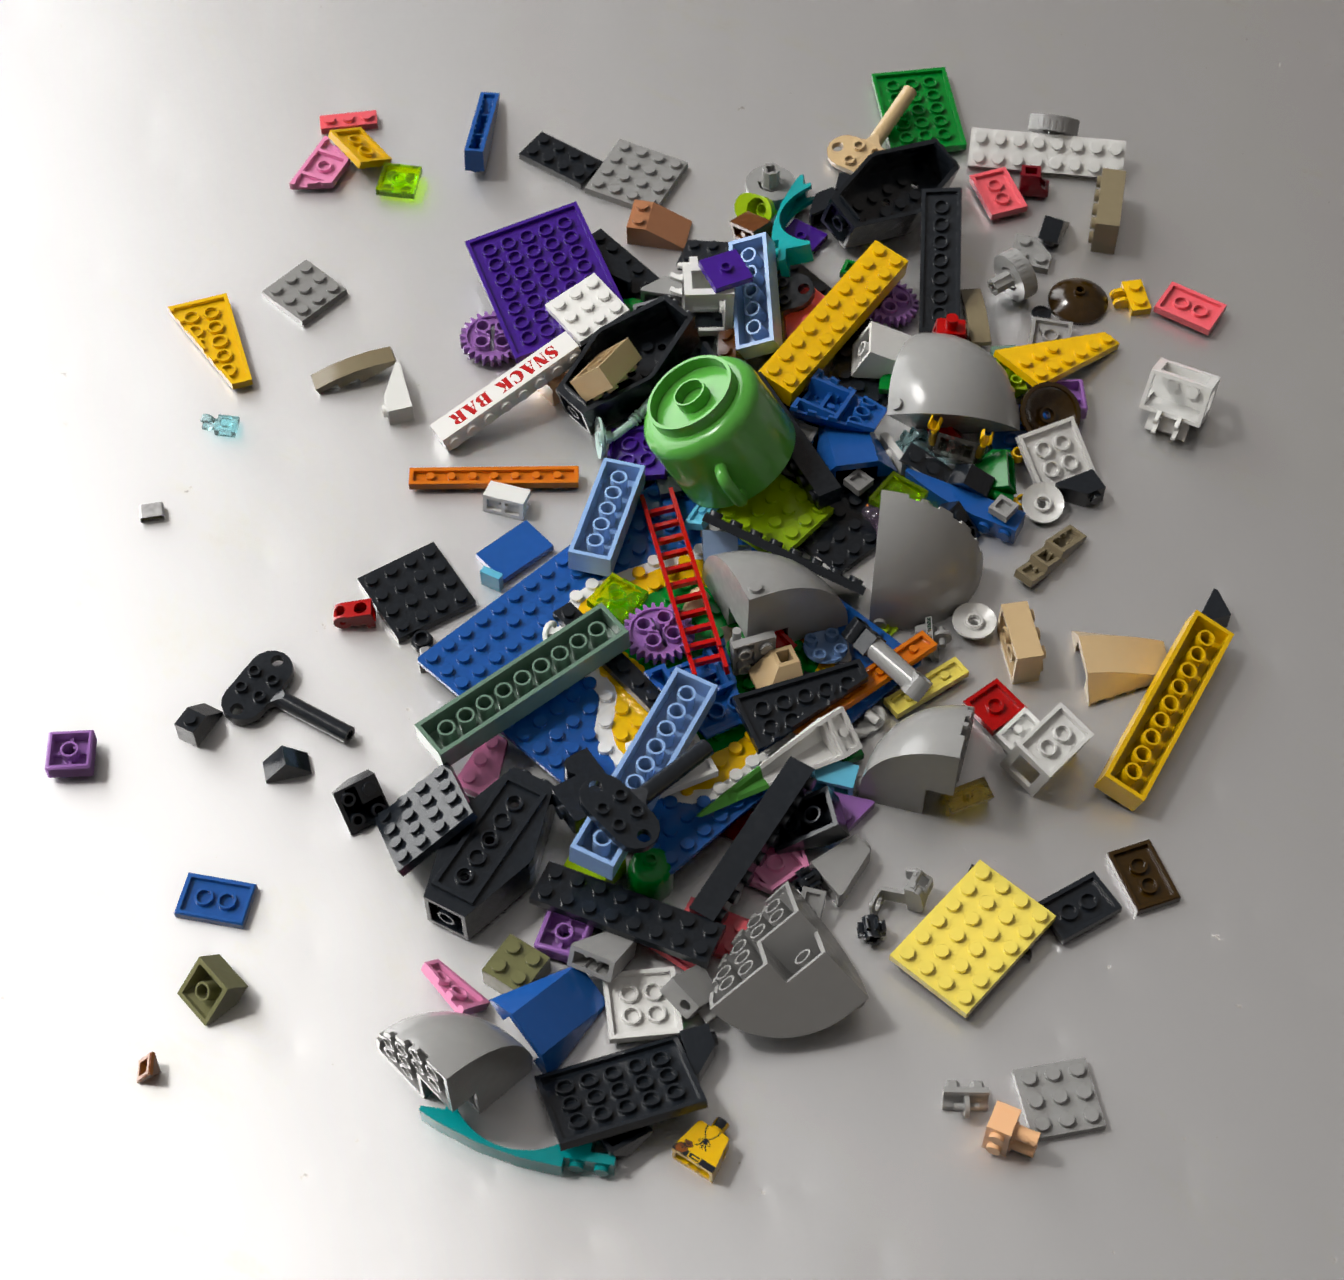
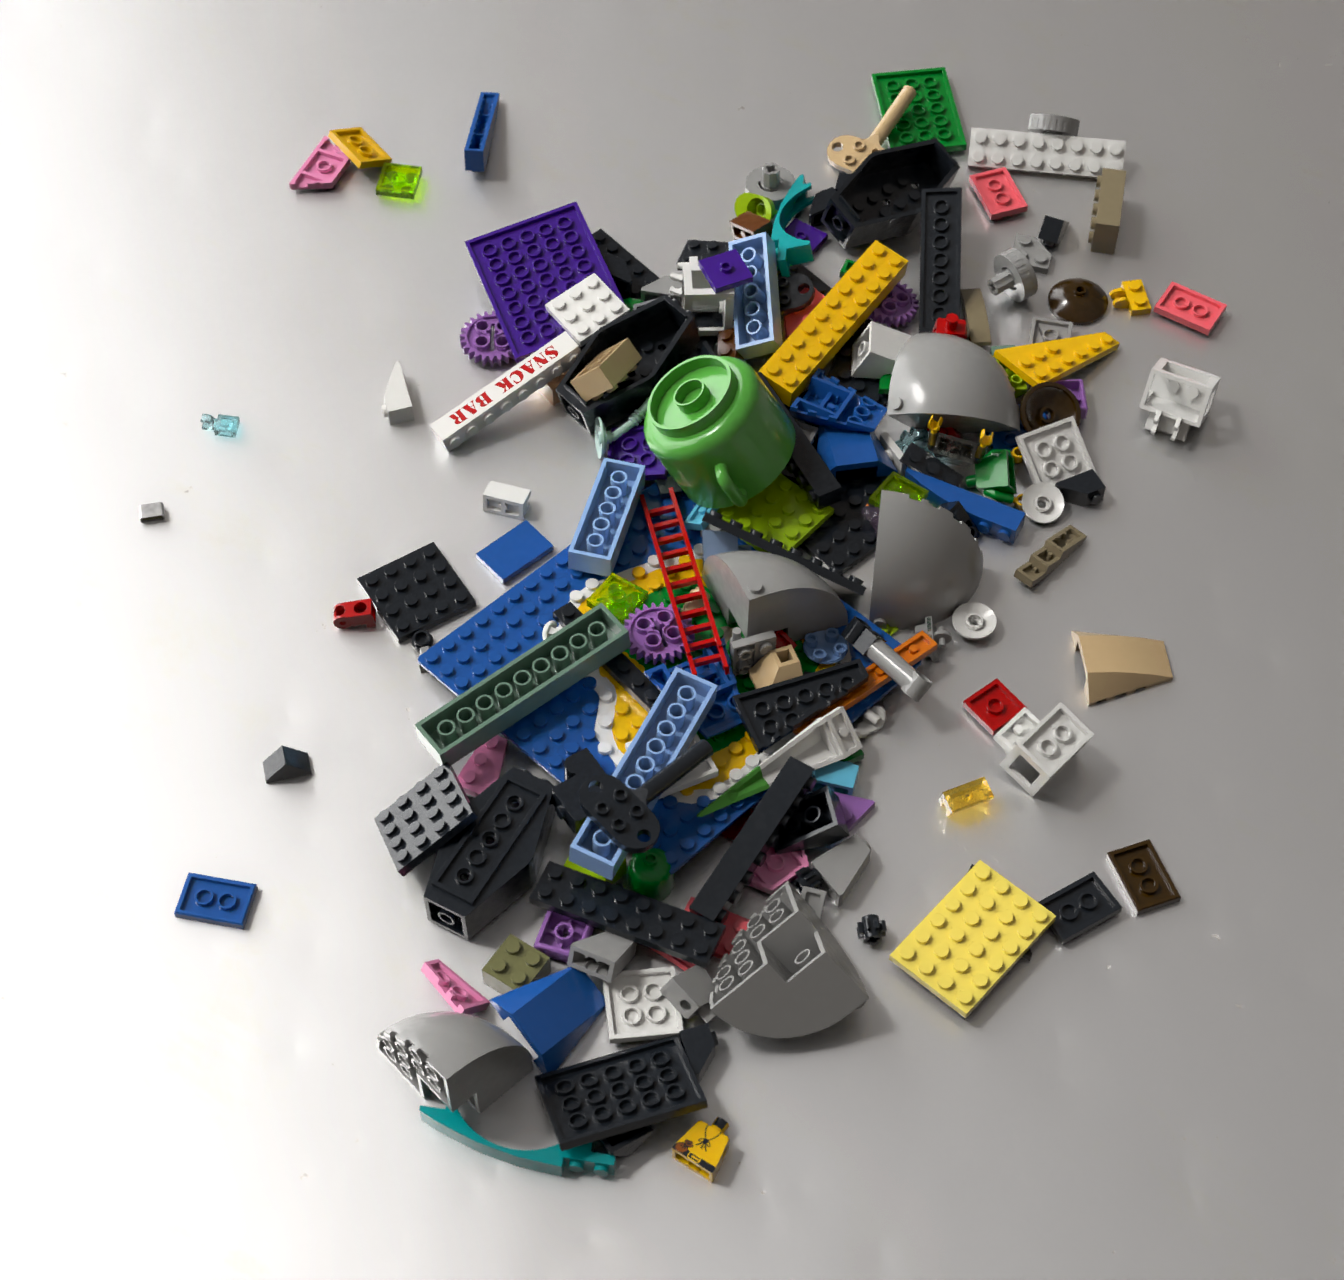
medium lavender brick [45,730,97,778] -> none
dark orange slope [137,1052,161,1084] -> none
yellow wing [168,293,253,389] -> none
black slope [174,703,223,748] -> none
olive slope [177,954,248,1026] -> none
black piece [221,651,355,744] -> none
light grey plate [262,259,347,327] -> none
dark tan slope [310,346,397,394] -> none
coral plate [320,110,378,134] -> none
black slope [332,769,389,835] -> none
orange plate [409,466,579,490] -> none
medium azure tile [480,566,504,592] -> none
black plate [519,132,603,189] -> none
light grey plate [585,139,688,210] -> none
nougat slope [626,199,692,251] -> none
light grey plate [843,469,874,497] -> none
light grey brick [855,705,975,814] -> none
light grey piece [869,868,933,915] -> none
light yellow plate [883,657,969,719] -> none
light grey hips [942,1080,990,1118] -> none
black slope [948,464,995,498] -> none
light nougat brick [982,1100,1041,1158] -> none
light grey plate [988,494,1019,523] -> none
tan brick [997,601,1046,684] -> none
light grey plate [1012,1057,1107,1142] -> none
dark red brick [1019,165,1049,198] -> none
black piece [1031,306,1052,319] -> none
yellow brick [1094,610,1234,812] -> none
black slope [1202,589,1231,628] -> none

